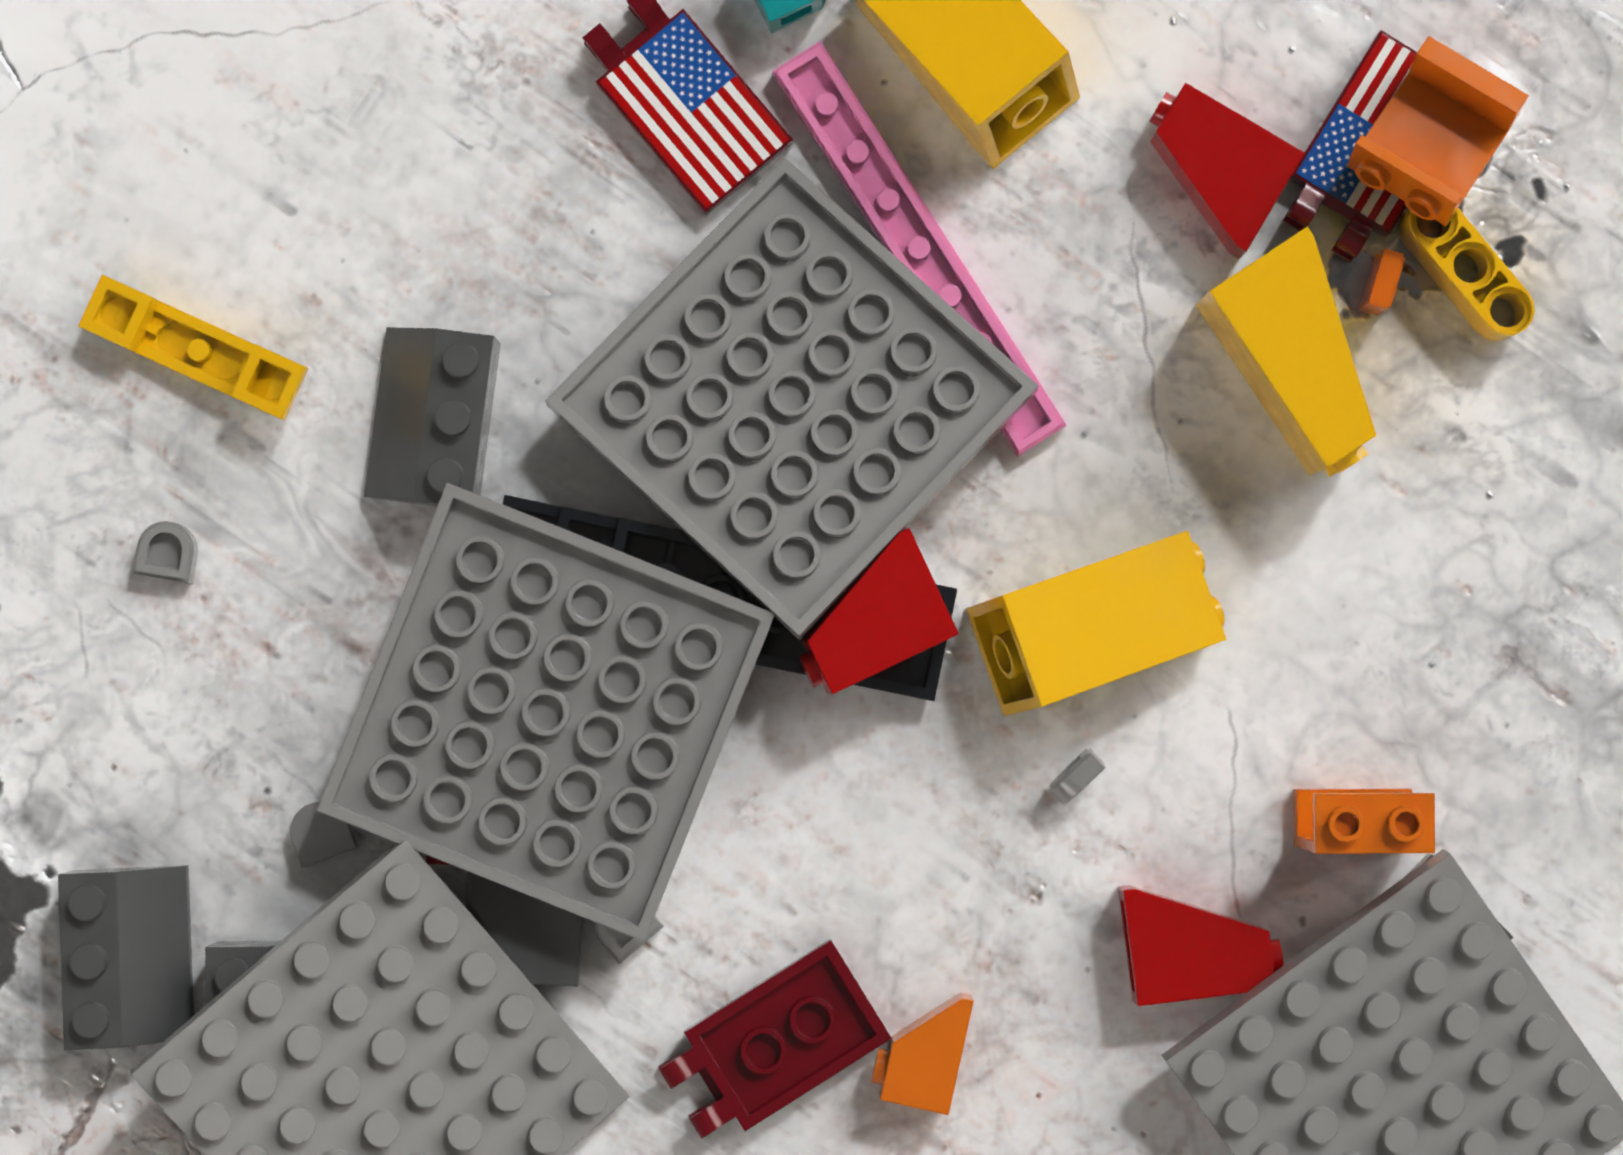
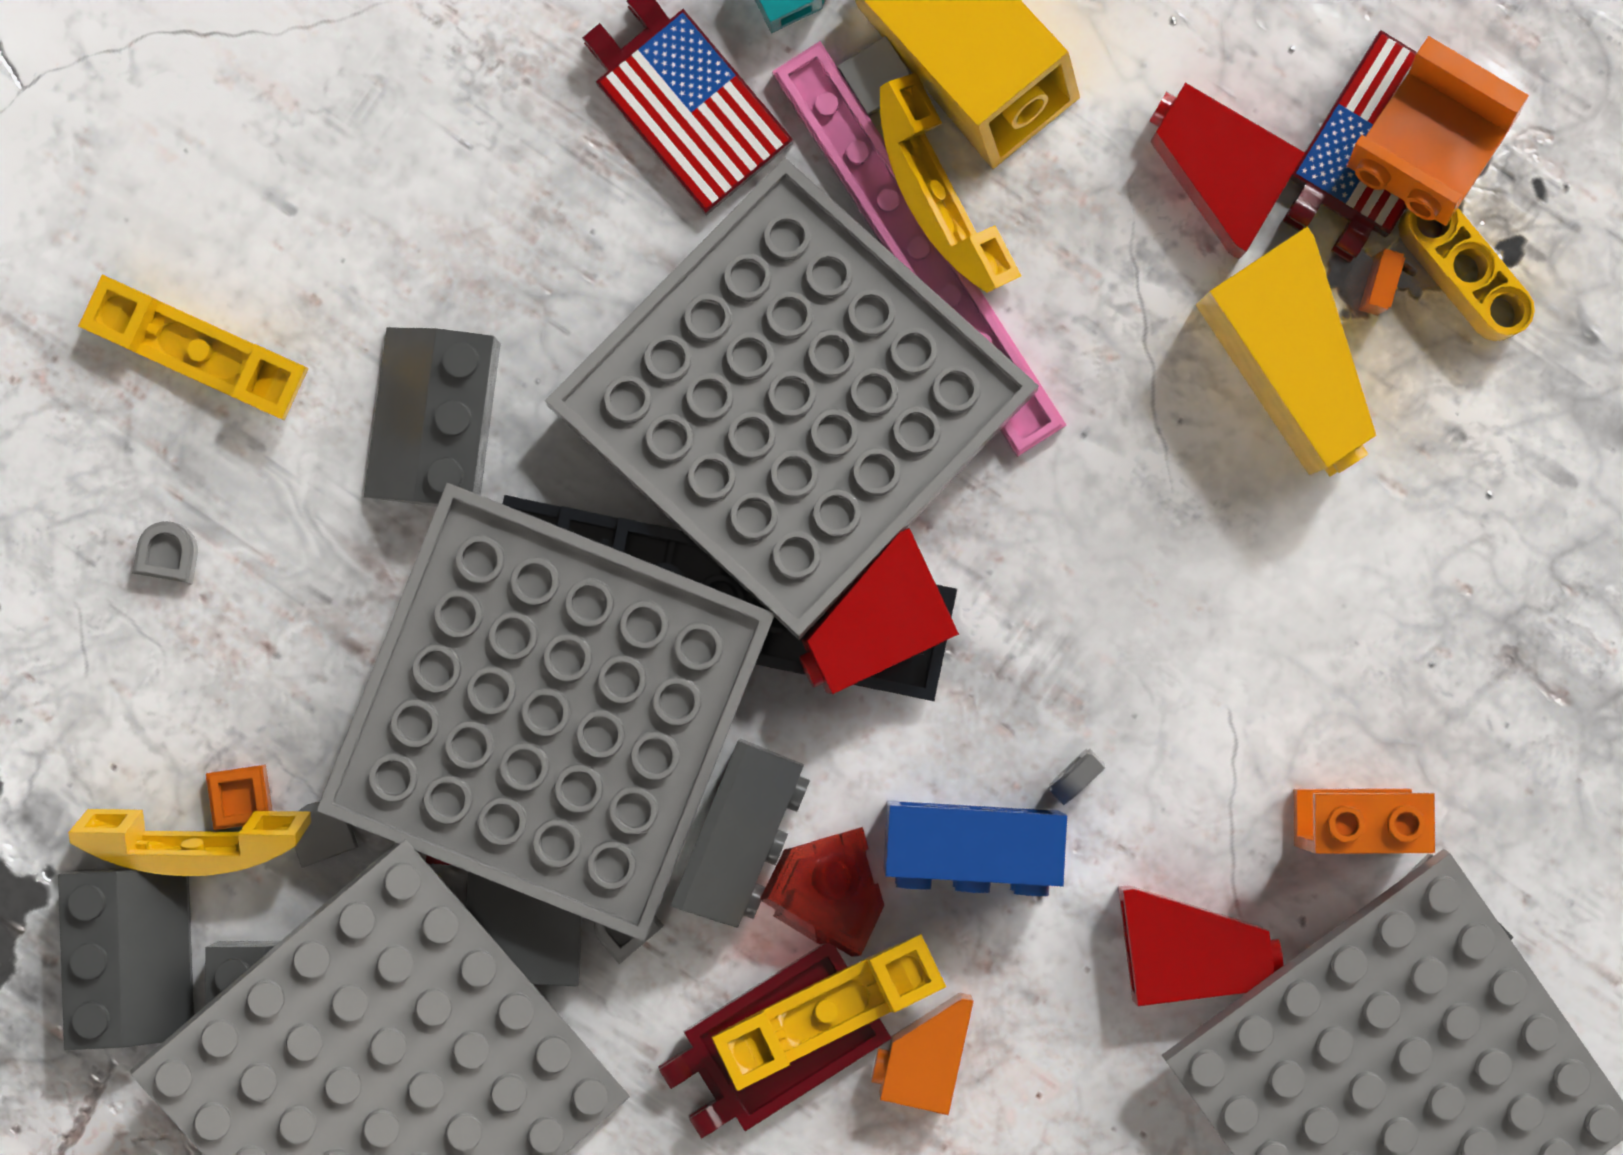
yellow slope [965,530,1227,716] -> none
none -> yellow slope [68,809,311,876]
none -> orange tile [206,764,273,830]
none -> dark grey slope [670,738,810,928]
none -> yellow slope [711,934,946,1091]
none -> clear red plate [760,827,885,957]
none -> light grey tile [837,36,910,116]
none -> yellow slope [880,72,1021,293]
none -> blue brick [883,801,1067,896]

